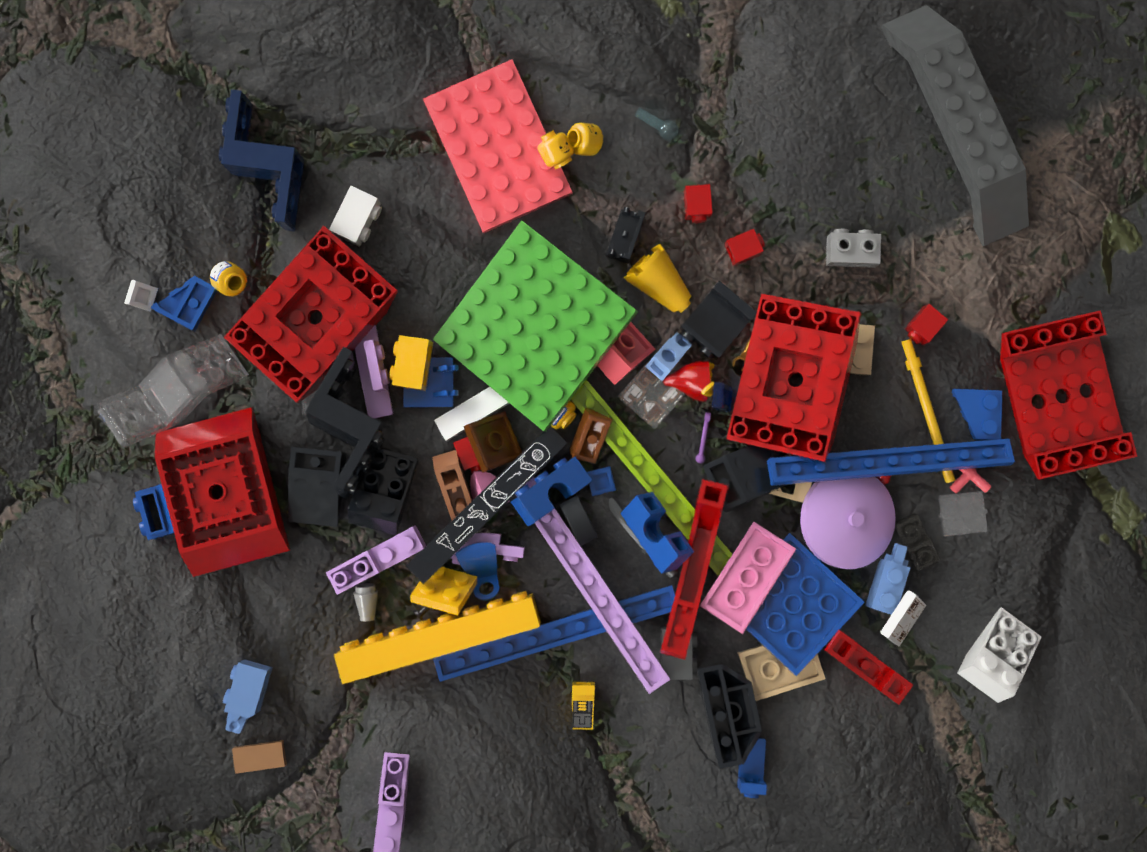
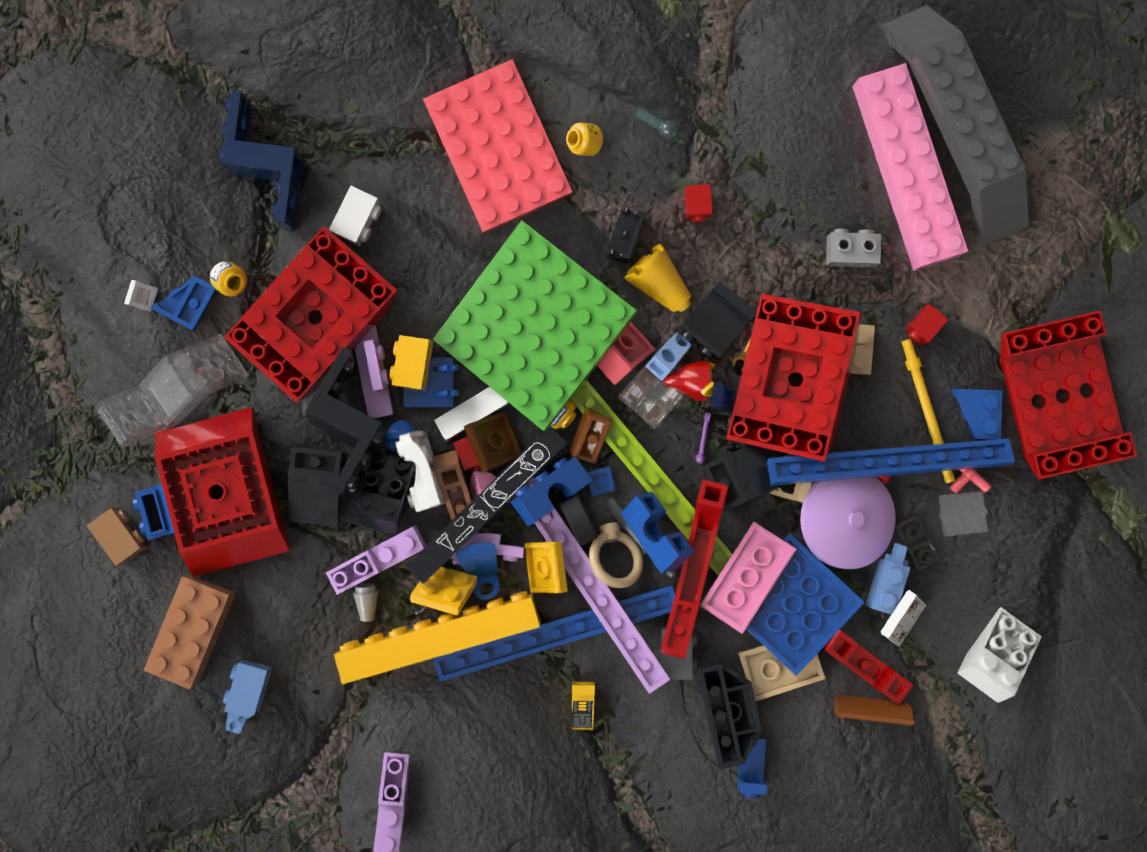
medium nougat tile [232,740,287,774] -> none
yellow head [537,130,574,170] -> none
red brick [724,229,765,267] -> none
none -> medium nougat brick [87,507,148,566]
none -> nougat brick [143,574,236,689]
none -> blue cone [384,420,415,452]
none -> white slope [396,431,445,512]
none -> yellow tile [524,541,568,593]
none -> tan piece [589,522,643,588]
none -> dark orange slope [834,694,914,726]
none -> bright pink brick [853,63,968,271]

